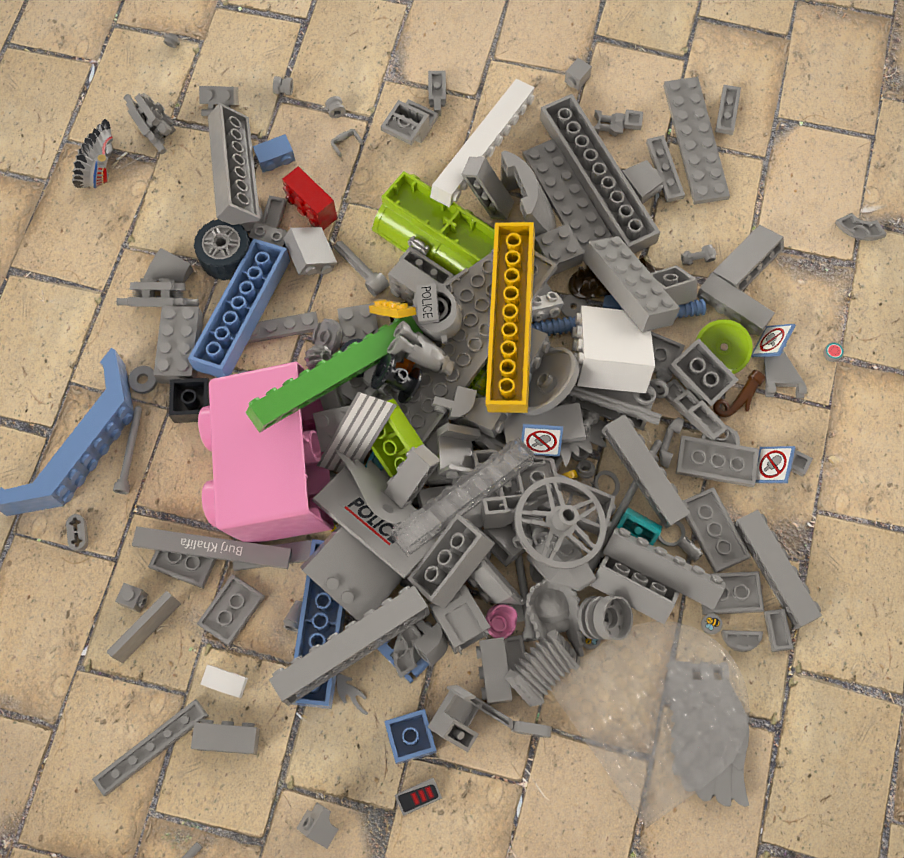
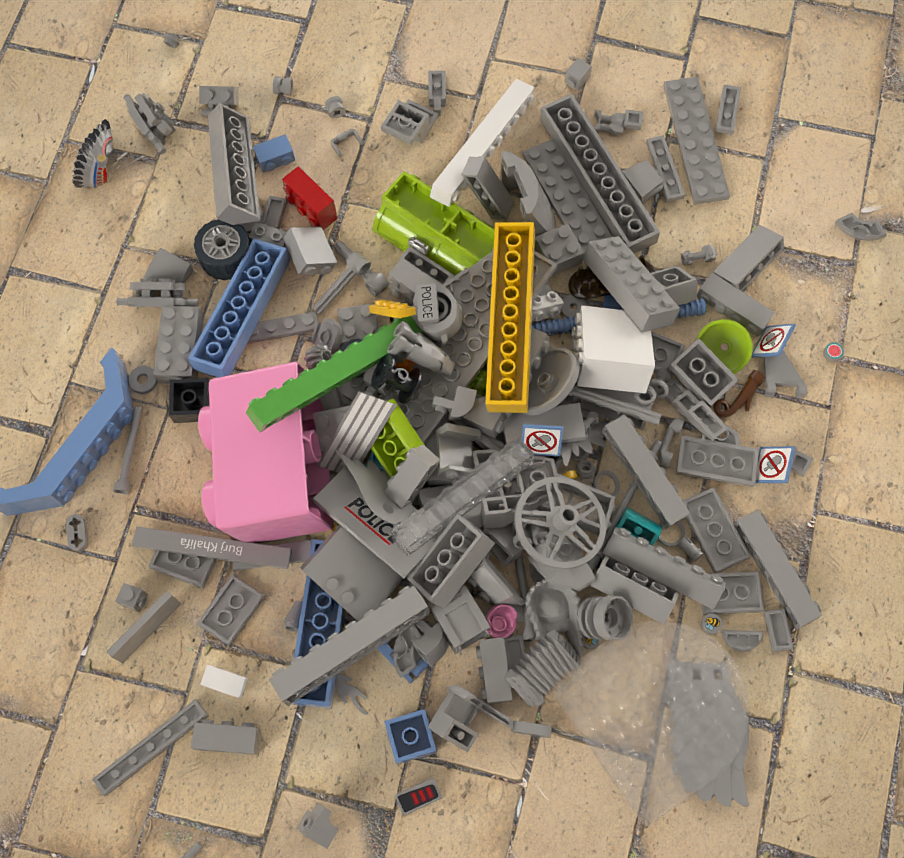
none -> light grey axle [313,251,371,314]

